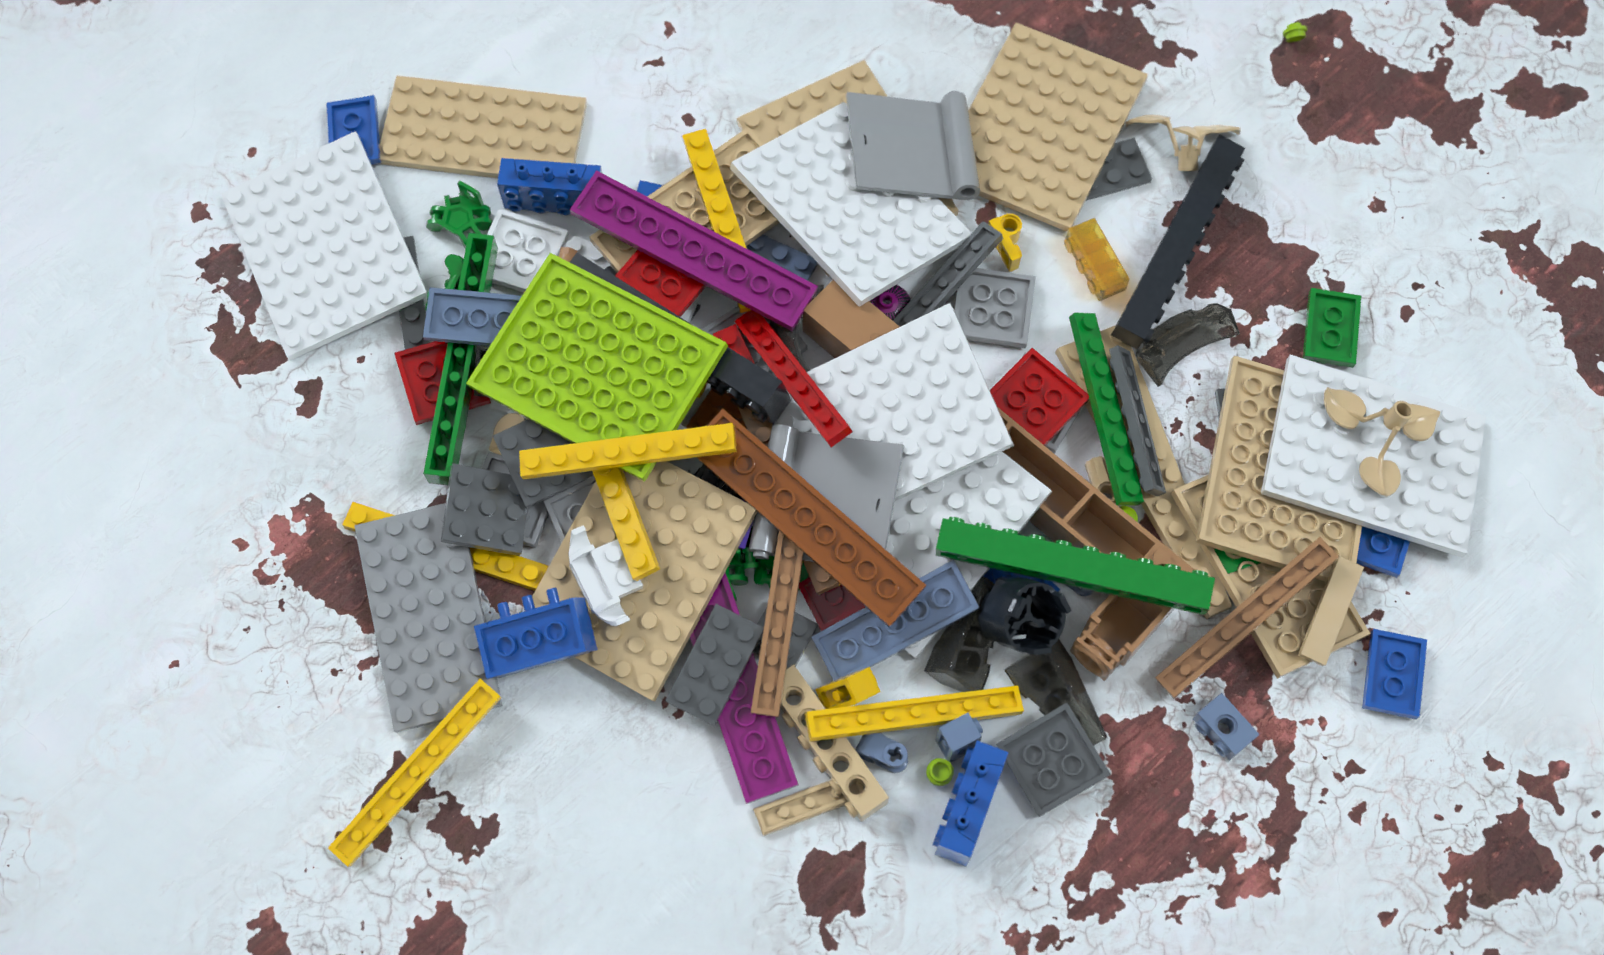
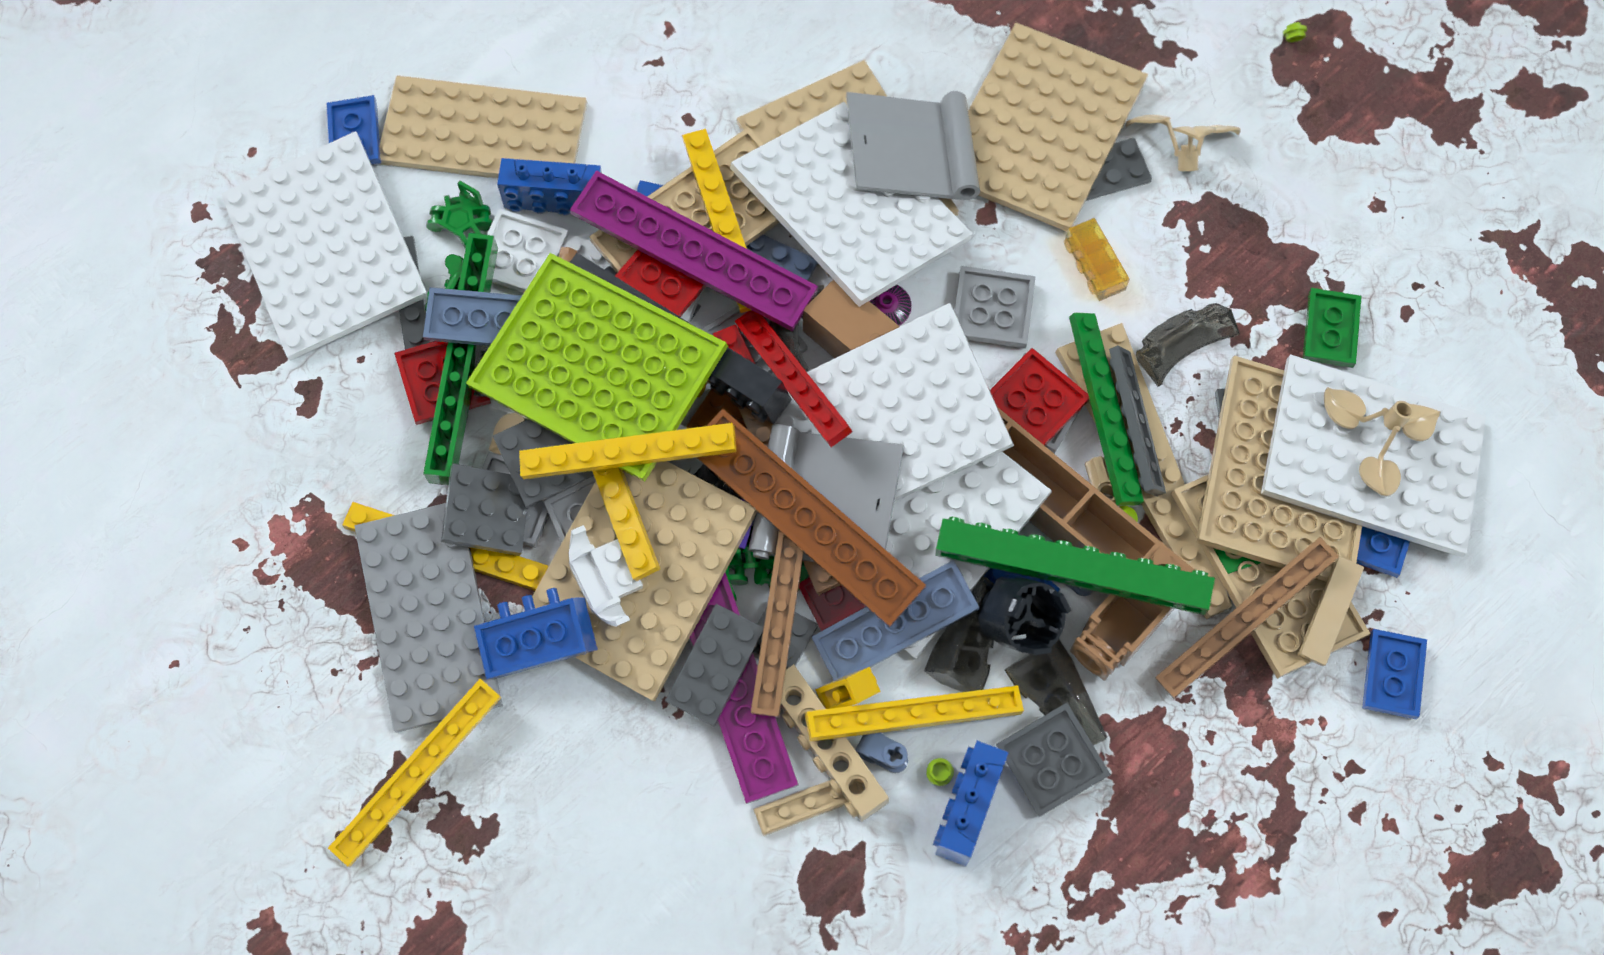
dark grey plate [893,221,1004,327] -> none
sand blue brick [935,713,983,763] -> none
yellow plate [988,213,1022,272] -> none
black brick [1111,134,1245,350] -> none
sand blue brick [1193,693,1260,761] -> none

